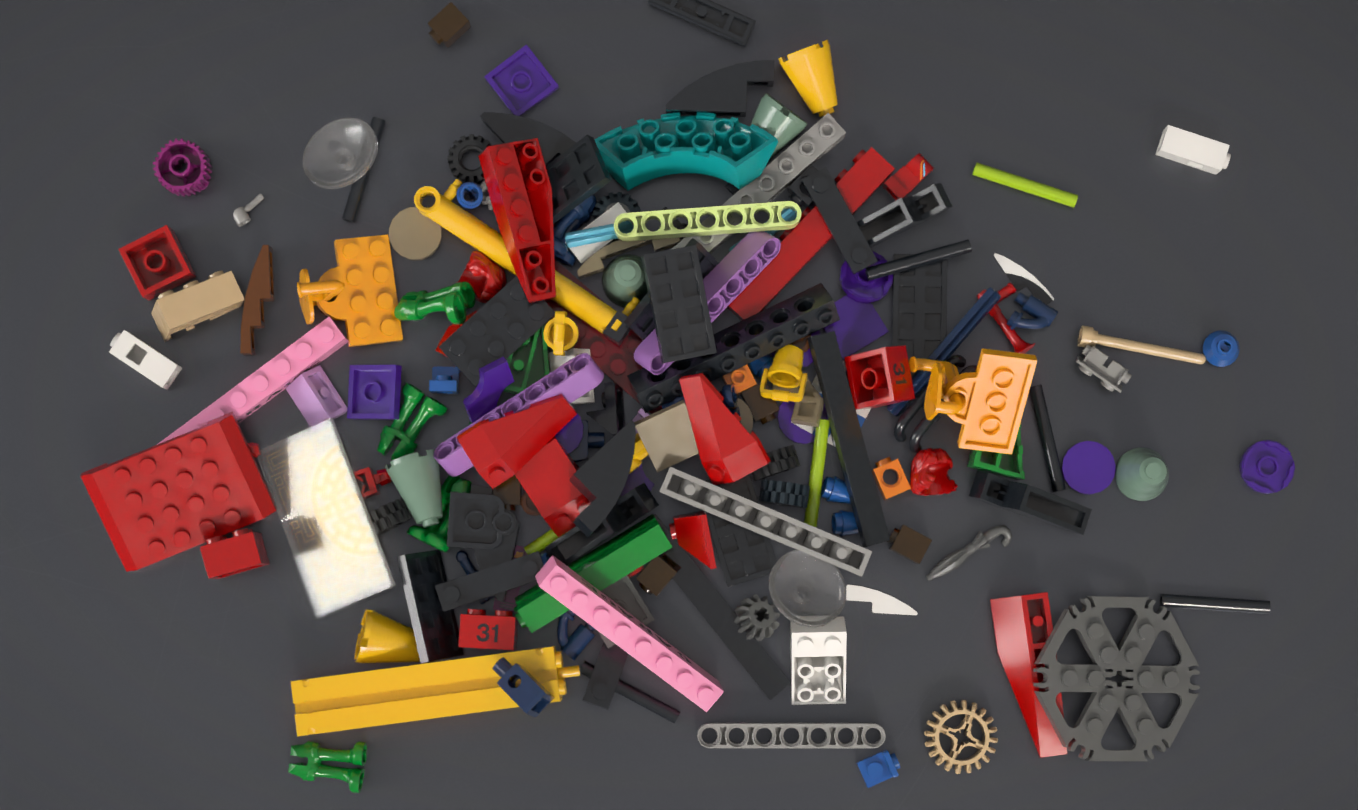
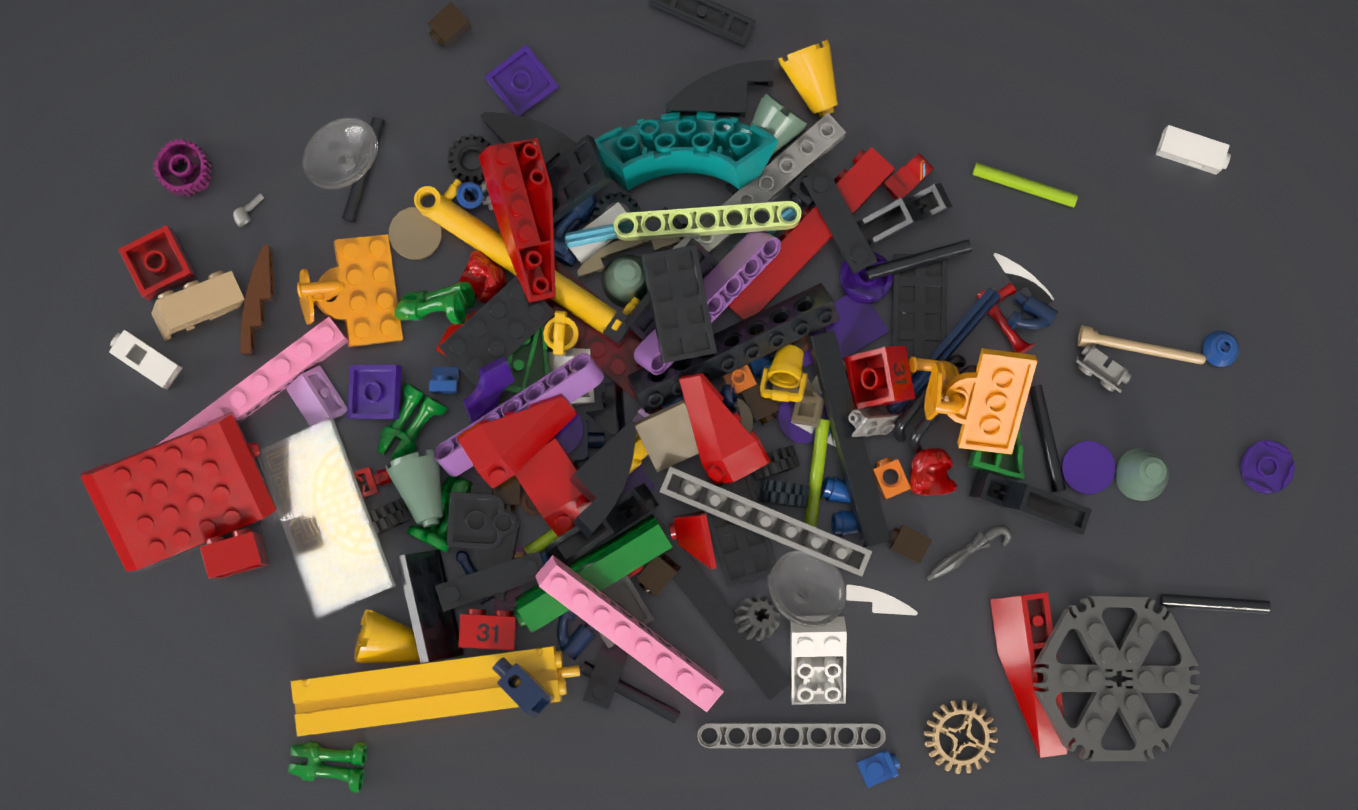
none -> light grey hinge [848,407,901,437]

